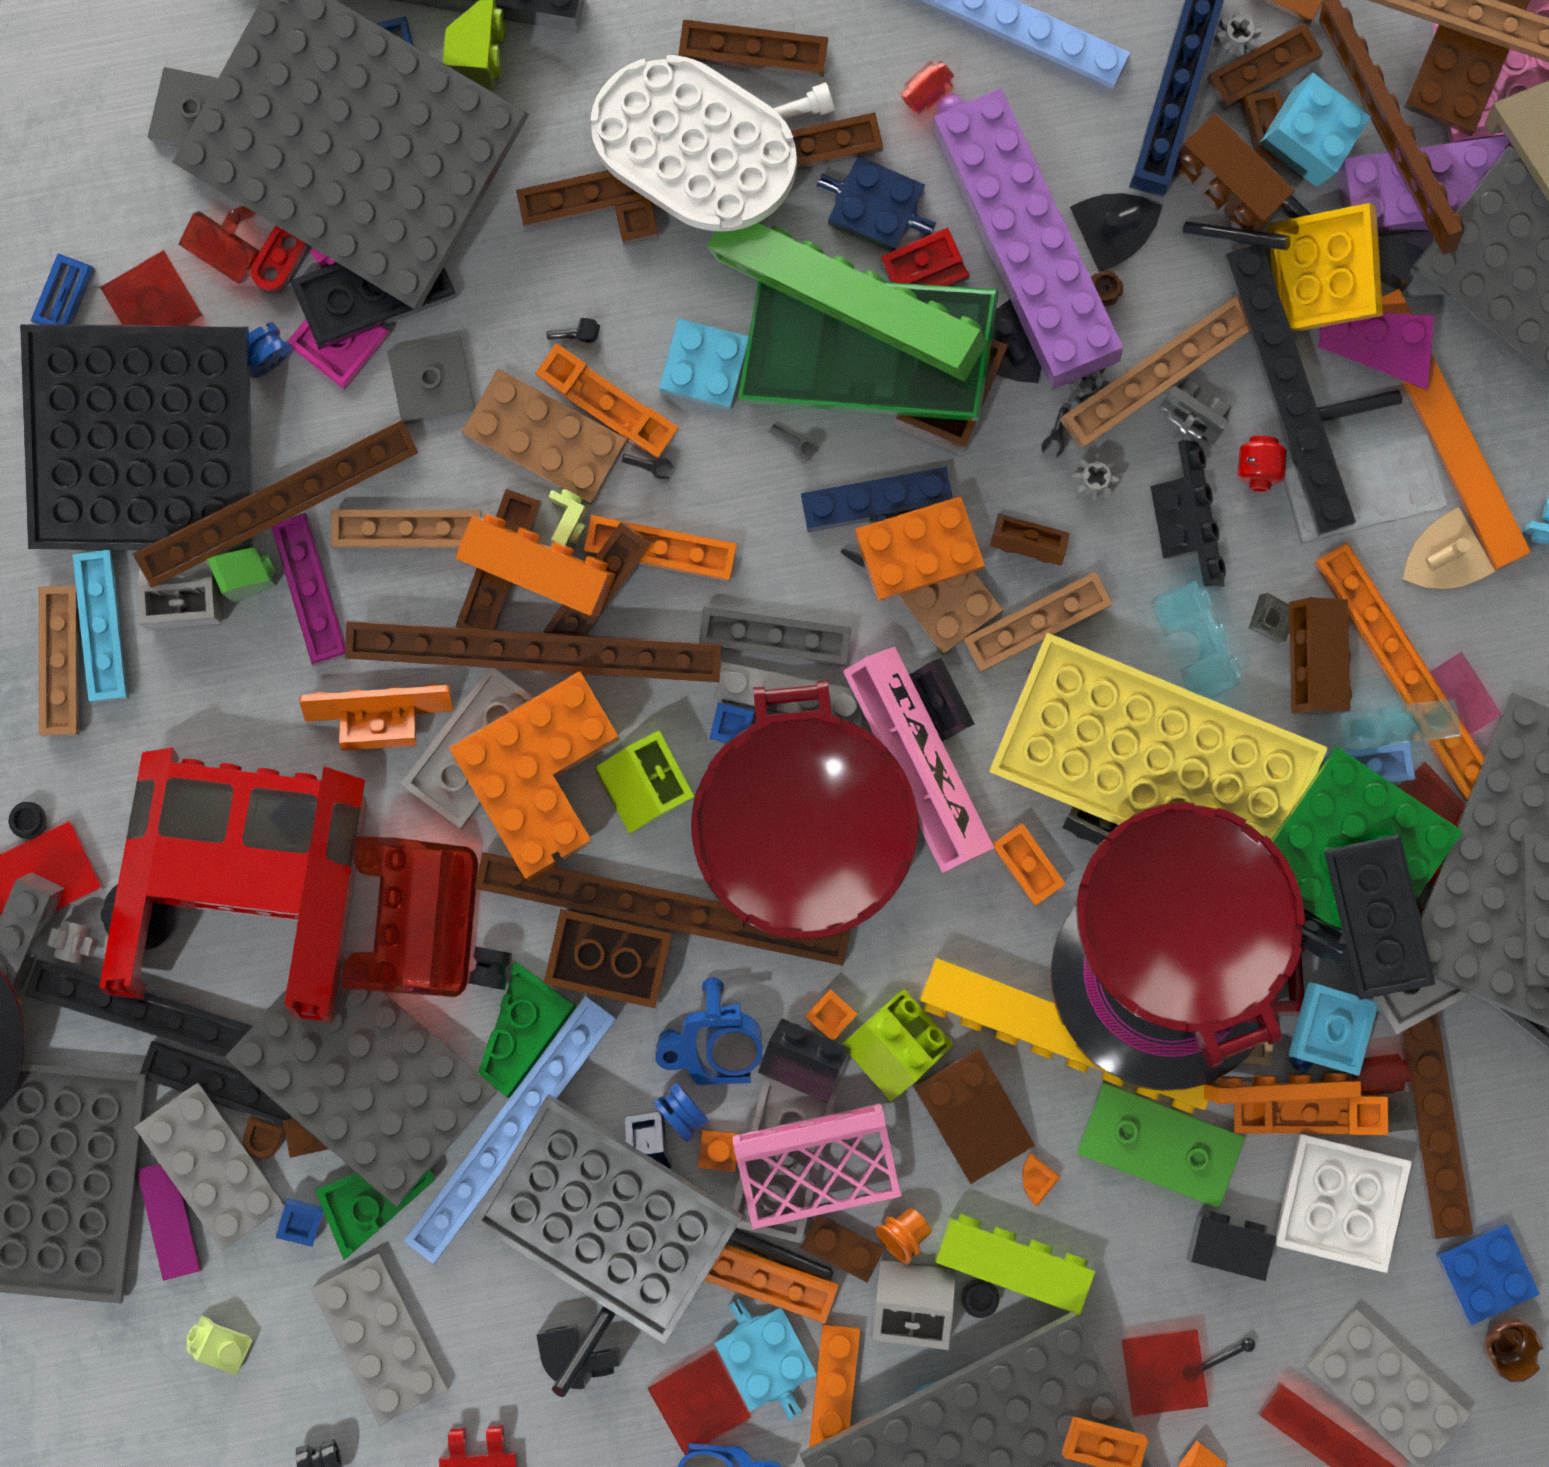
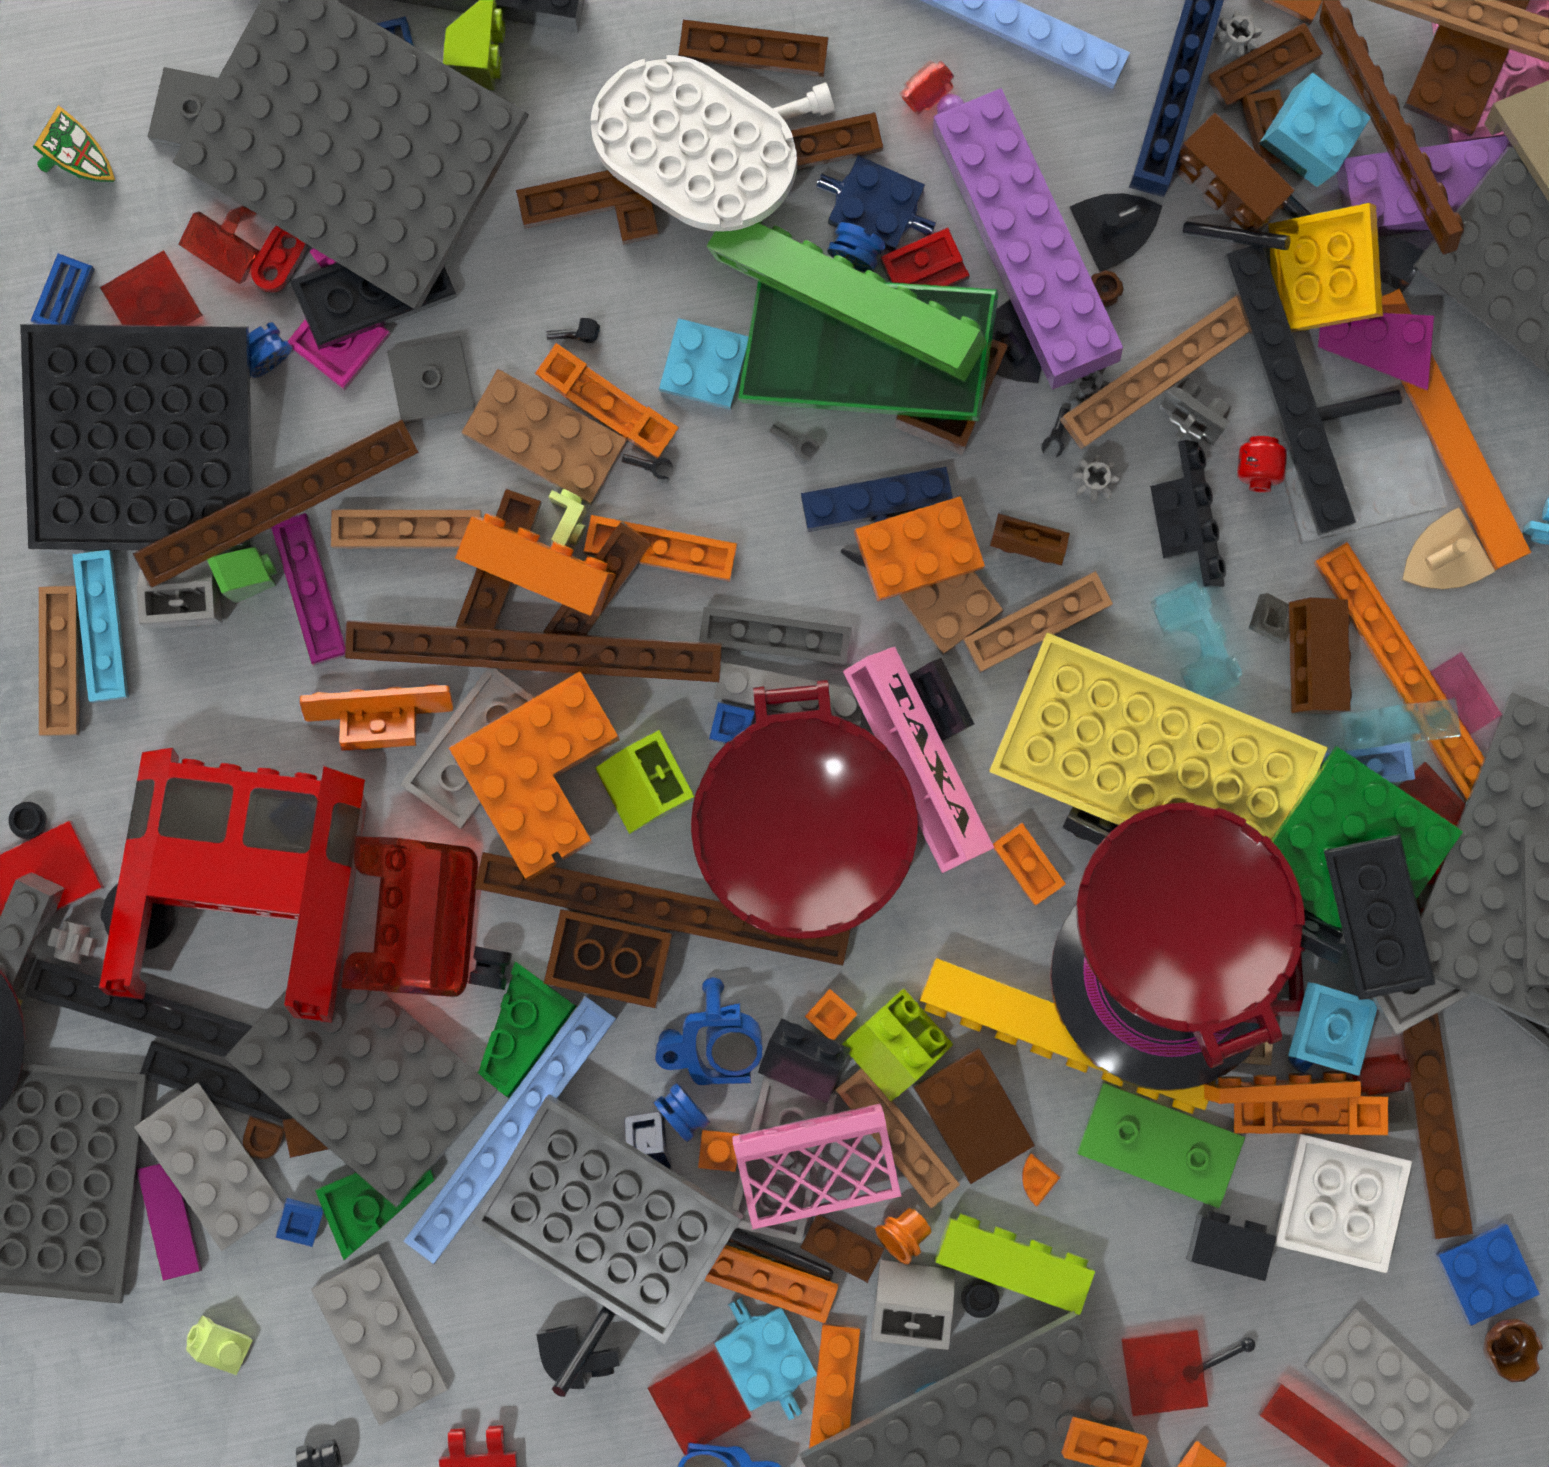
none -> shield [33,105,115,182]
none -> blue wheel [827,222,886,272]
none -> medium nougat plate [835,1068,960,1208]

